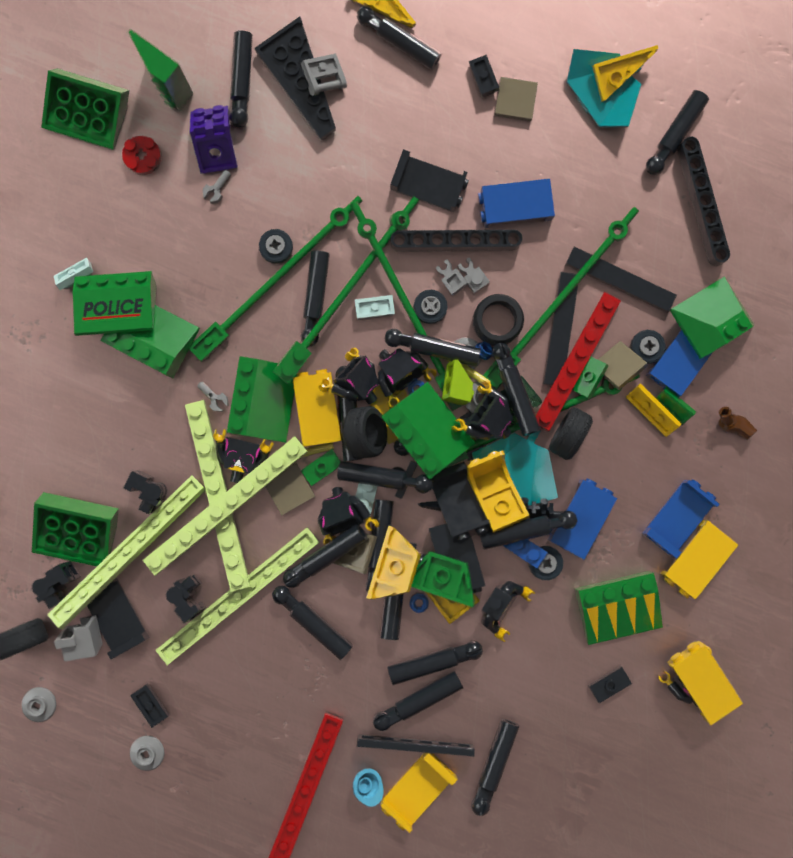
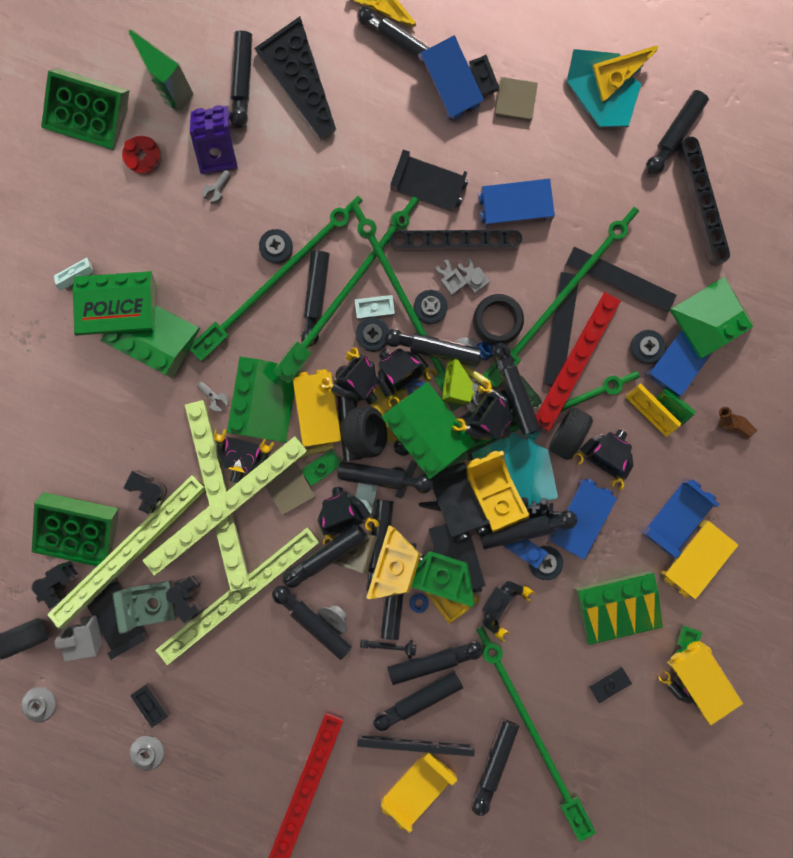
light grey plate [301,53,347,96] -> none
medium azure piece [352,768,383,807] -> none
green plate [572,357,609,399] -> none
dark tan tile [598,341,648,390] -> none
none -> sand green bracket [113,581,177,633]
none -> light grey piece [318,605,347,634]
none -> black wheel [356,317,389,352]
none -> black piece [360,639,417,659]
none -> blue panel [418,35,484,120]
none -> green bar [476,626,596,842]
none -> black torso [572,429,634,490]
none -> green plate [675,625,703,654]

